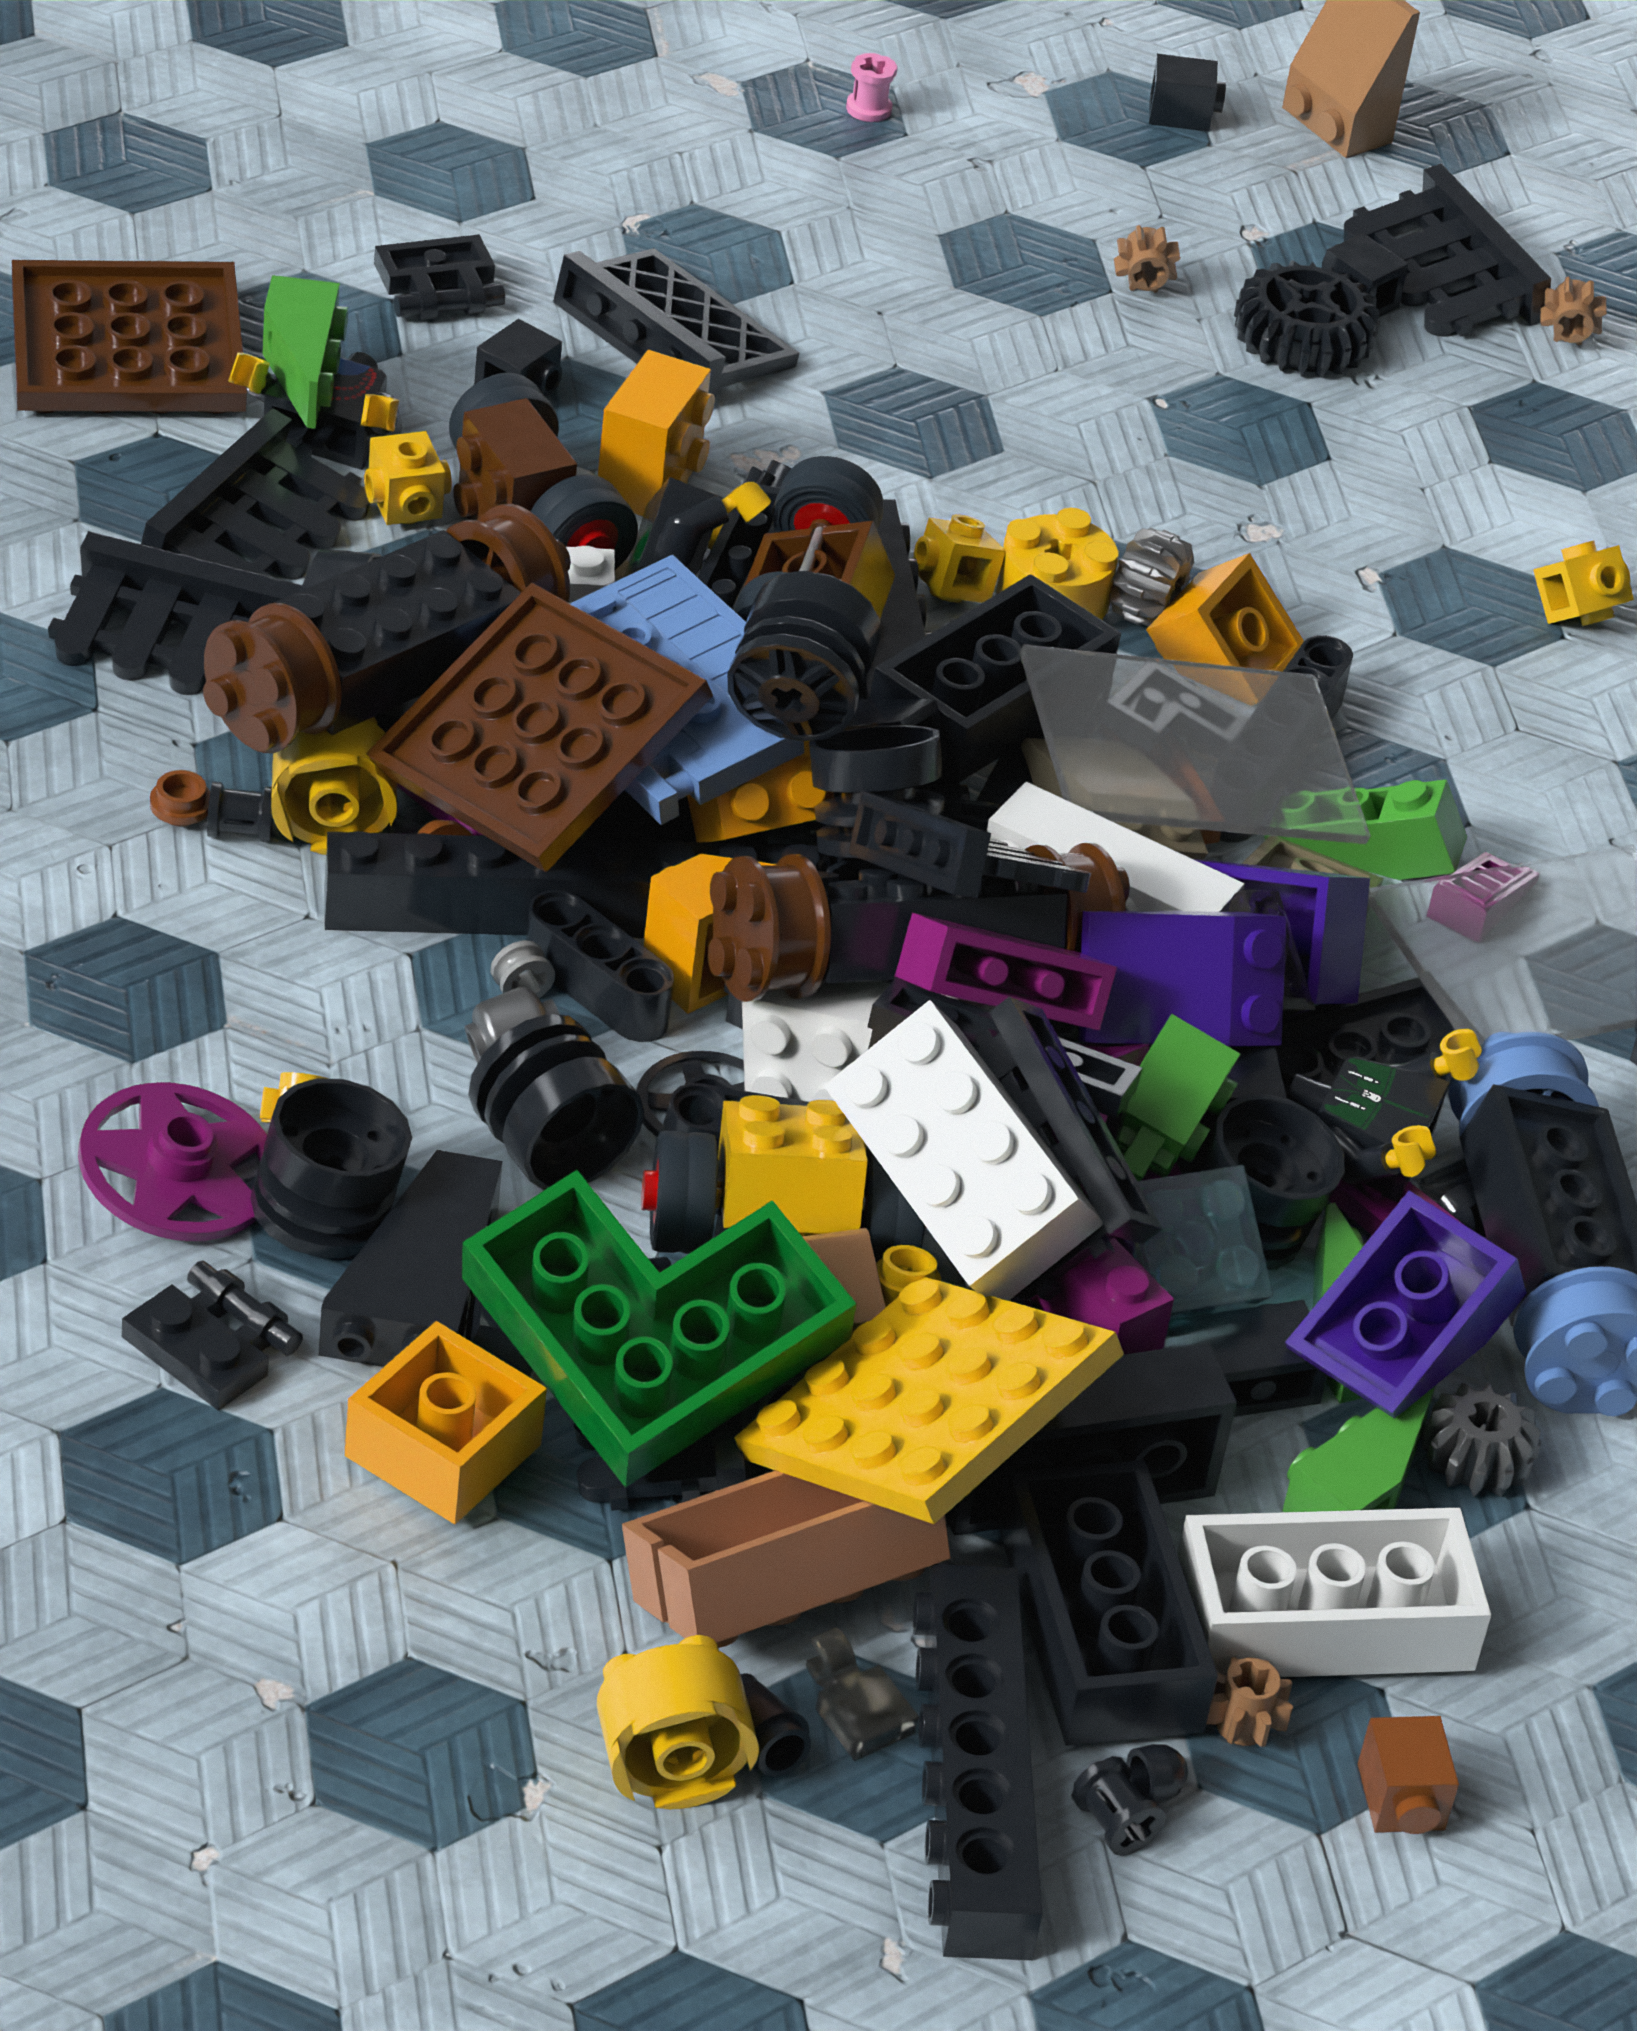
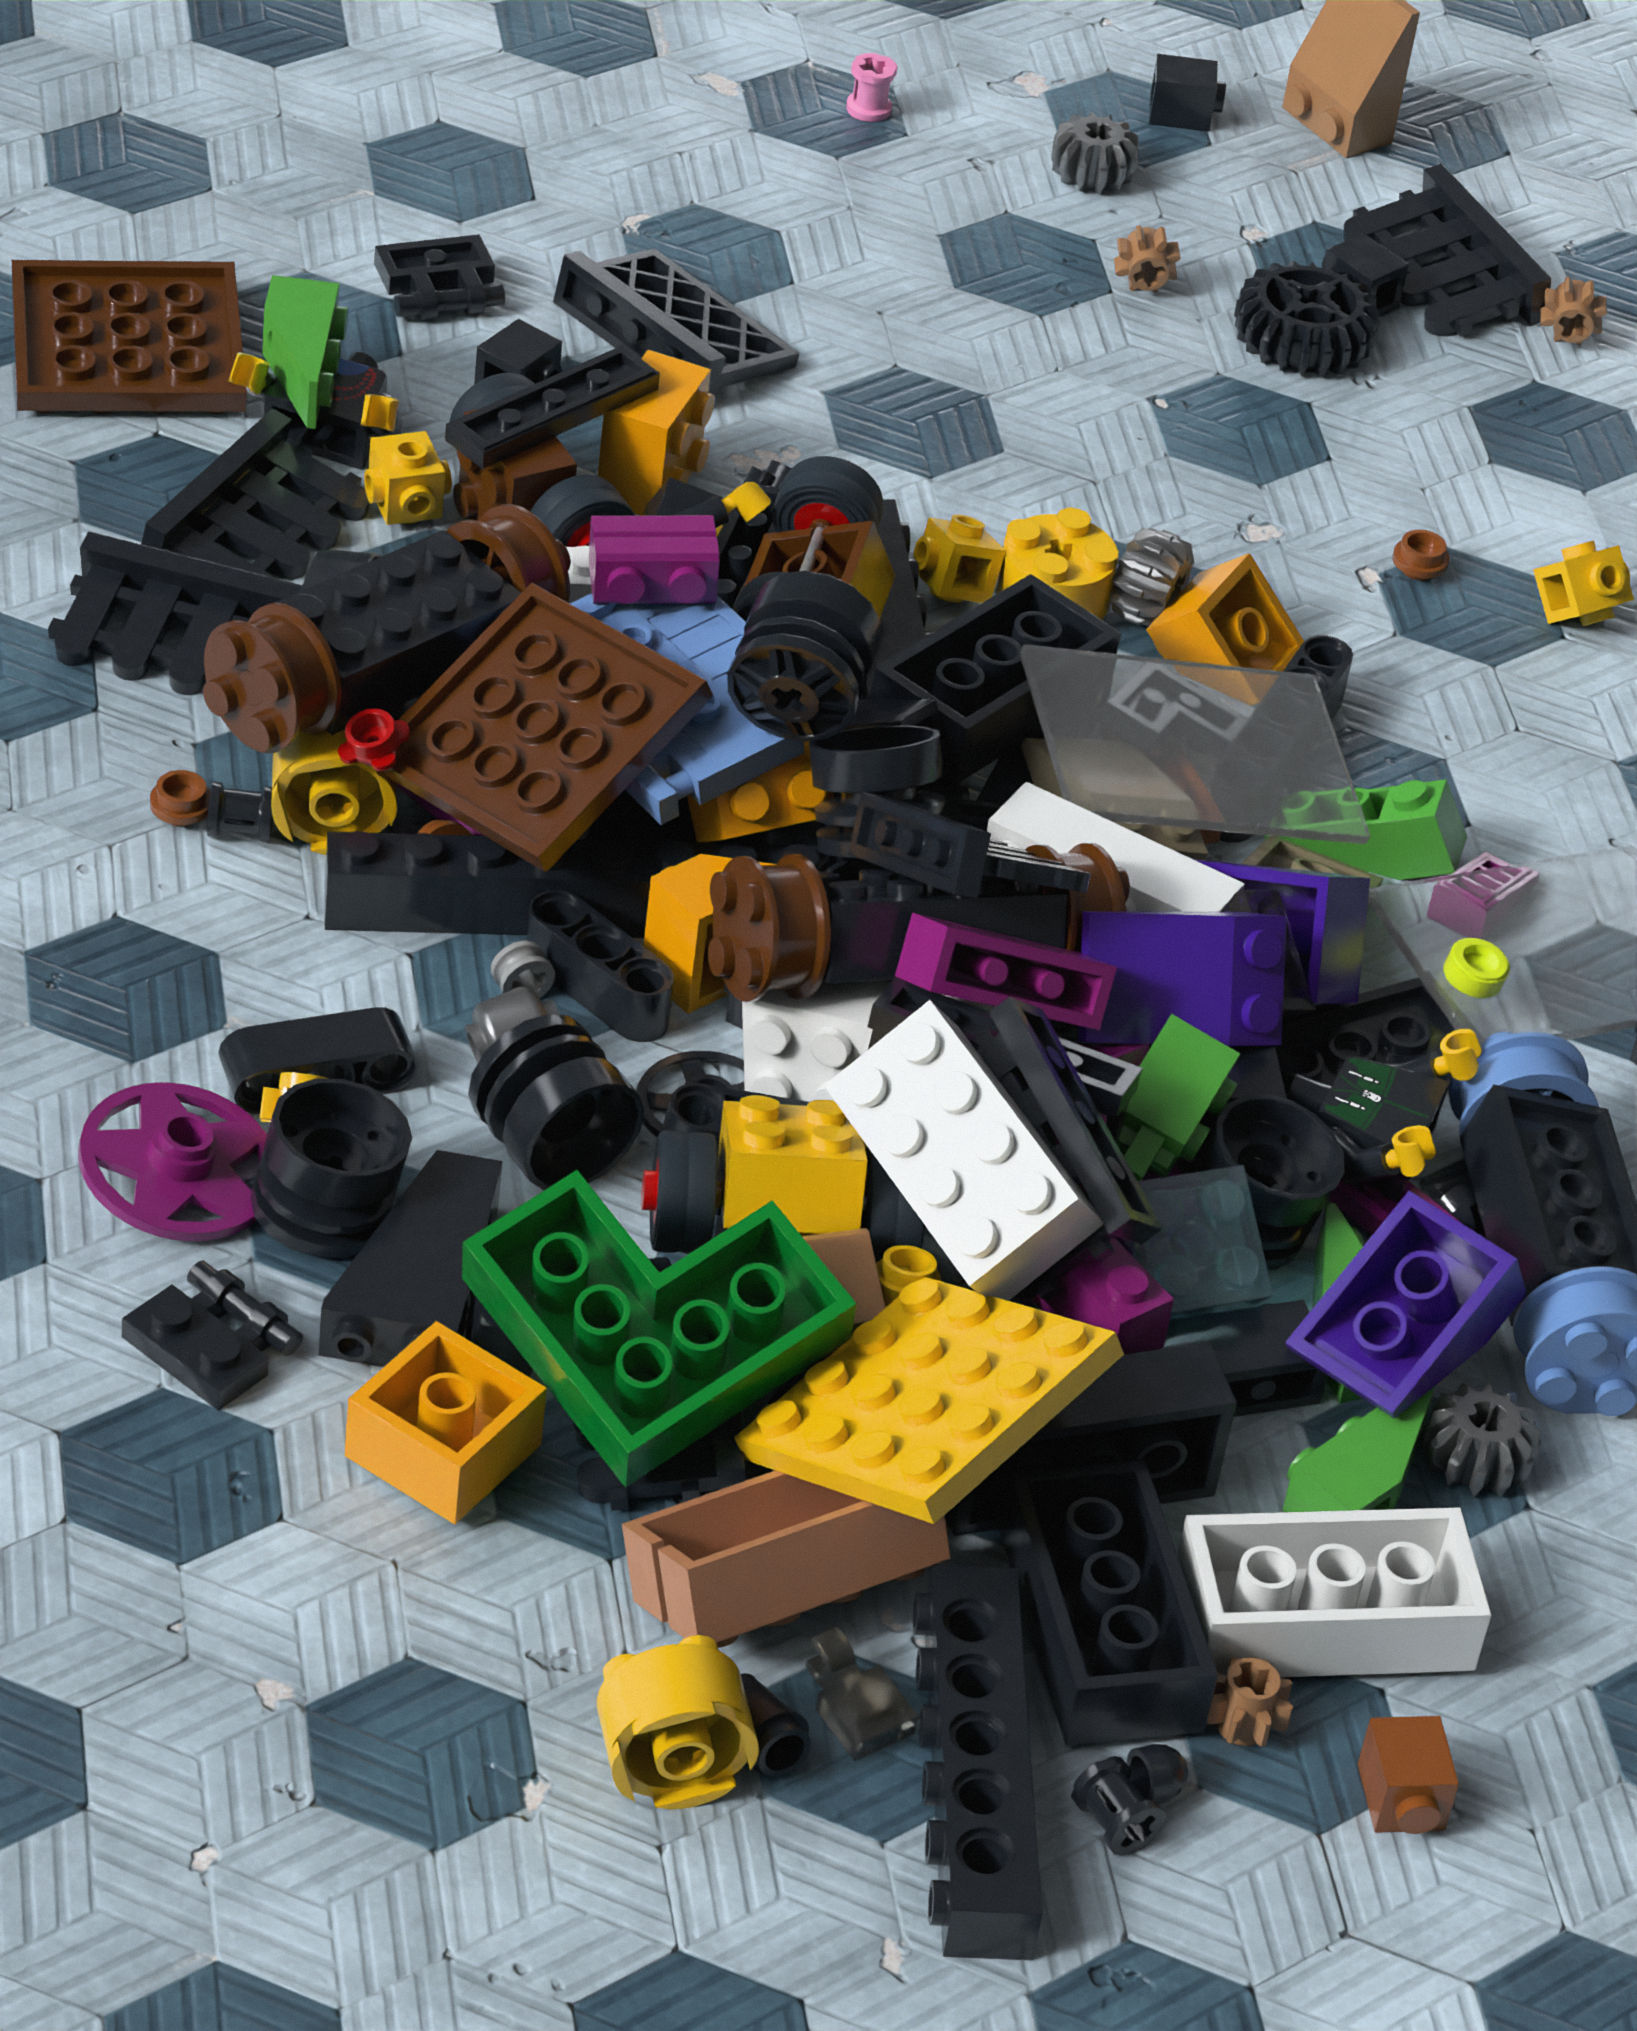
none -> black beam [218,1007,419,1114]
none -> red plate [338,709,411,771]
none -> black tile [445,345,660,469]
none -> magenta brick [589,515,719,604]
none -> flat silver gear [1051,112,1139,194]
none -> dark orange plate [1392,529,1450,581]
none -> neon yellow tile [1443,938,1510,998]

